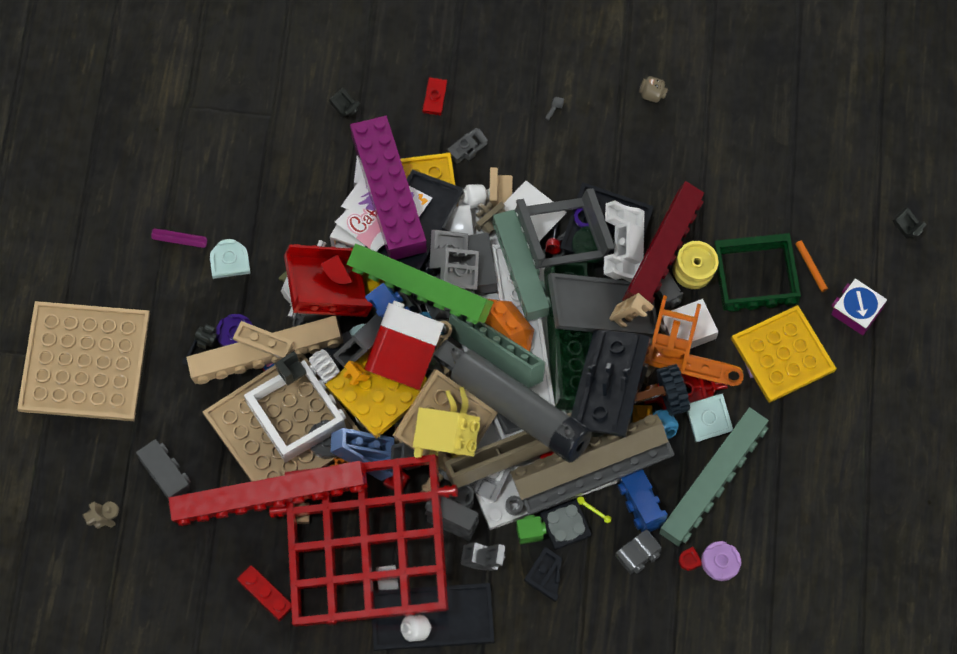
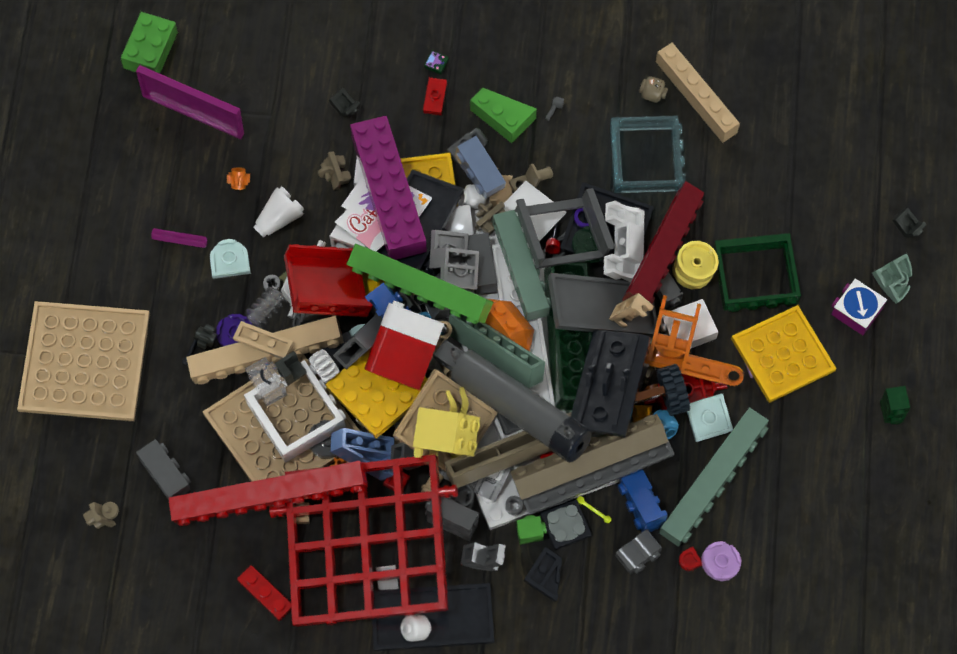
red brick [321,255,352,284] -> none
light orange tile [344,361,371,386] -> none
orange bar [795,240,828,292] -> none
none -> bright green brick [121,12,178,73]
none -> magenta tile [136,65,244,139]
none -> orange gear [227,167,250,190]
none -> clear brick [245,357,288,406]
none -> clear piece [246,287,287,329]
none -> white cone [253,186,304,237]
none -> light grey bush [263,275,281,294]
none -> dark tan hips [318,151,351,190]
none -> dark green tile [424,50,449,75]
none -> sand blue wedge [455,136,506,199]
none -> bright green wedge [470,88,537,143]
none -> dark tan bracket [509,164,553,192]
none -> clear light blue window [610,116,686,193]
none -> tan brick [656,43,740,143]
none -> sand green brick [872,253,912,303]
none -> dark green brick [880,386,910,425]

